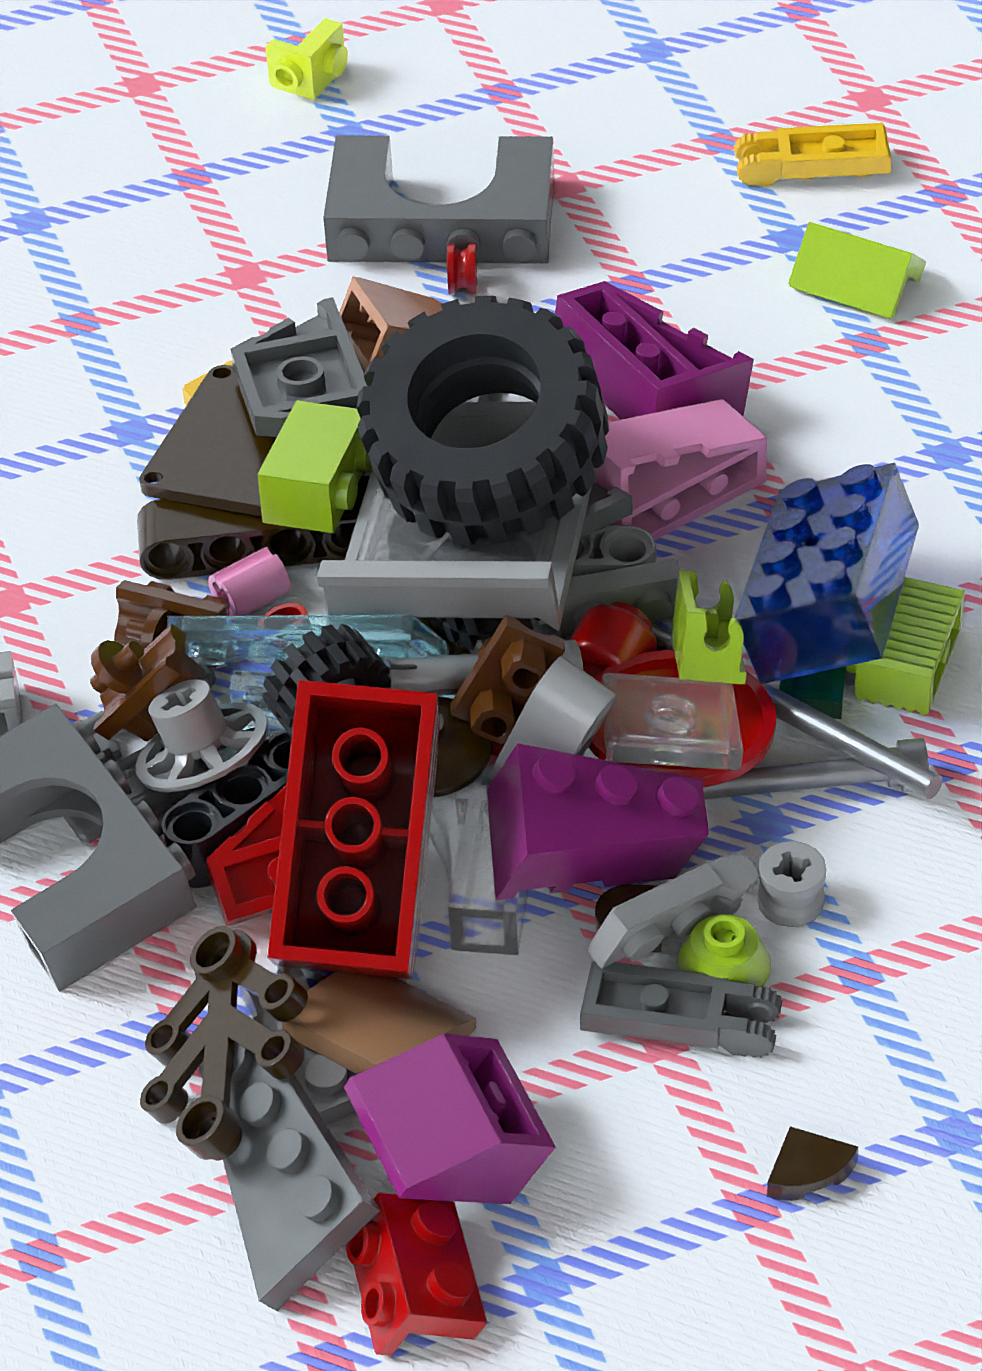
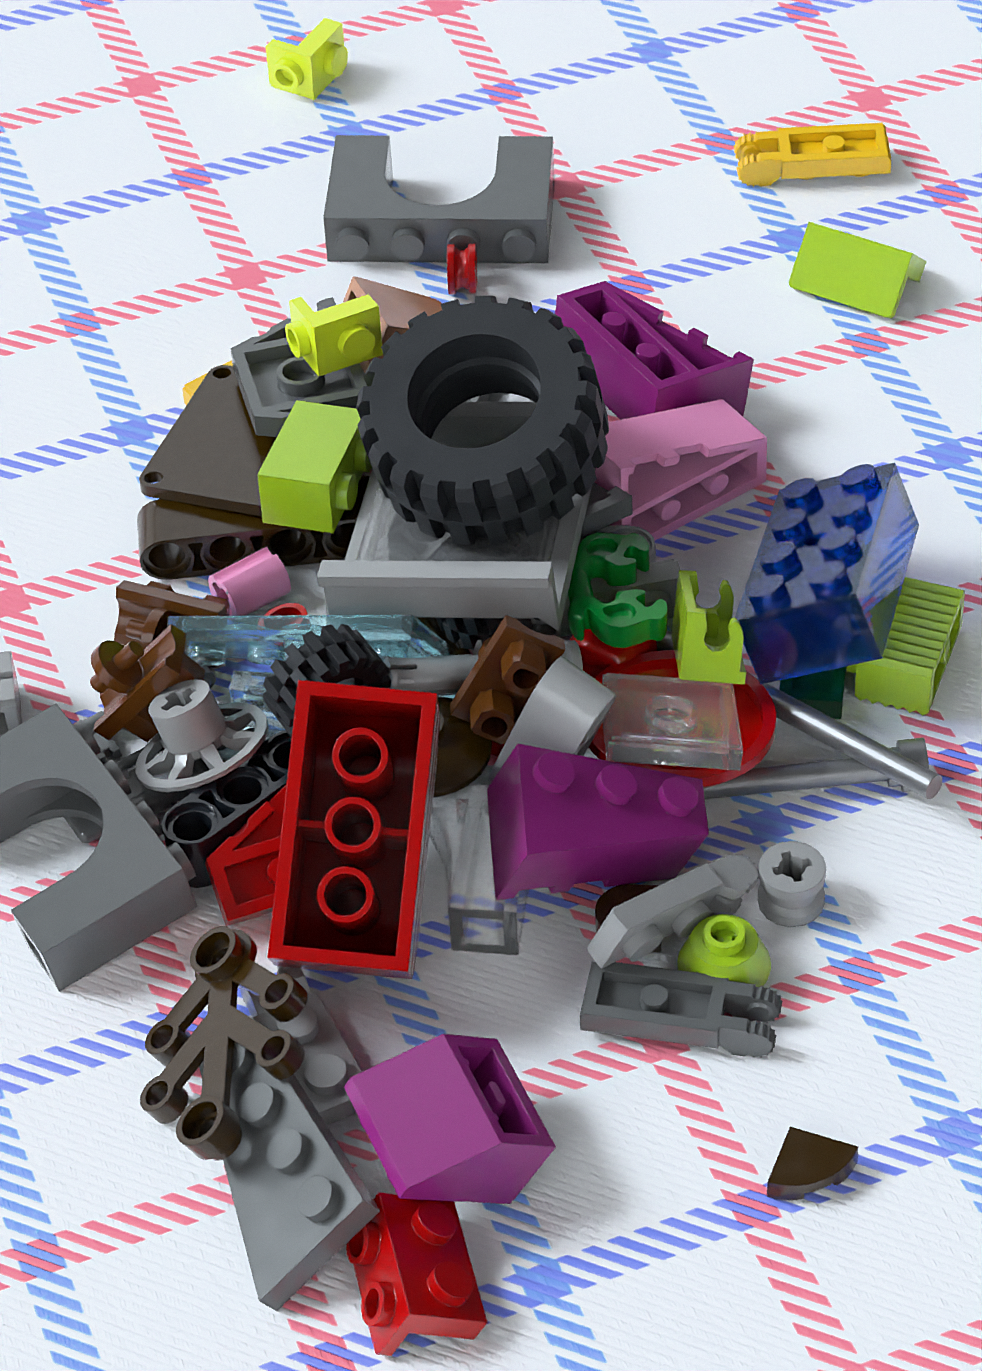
medium nougat slope [282,971,476,1074] -> none
none -> neon yellow bracket [285,294,383,376]
none -> green helmet [568,533,667,648]

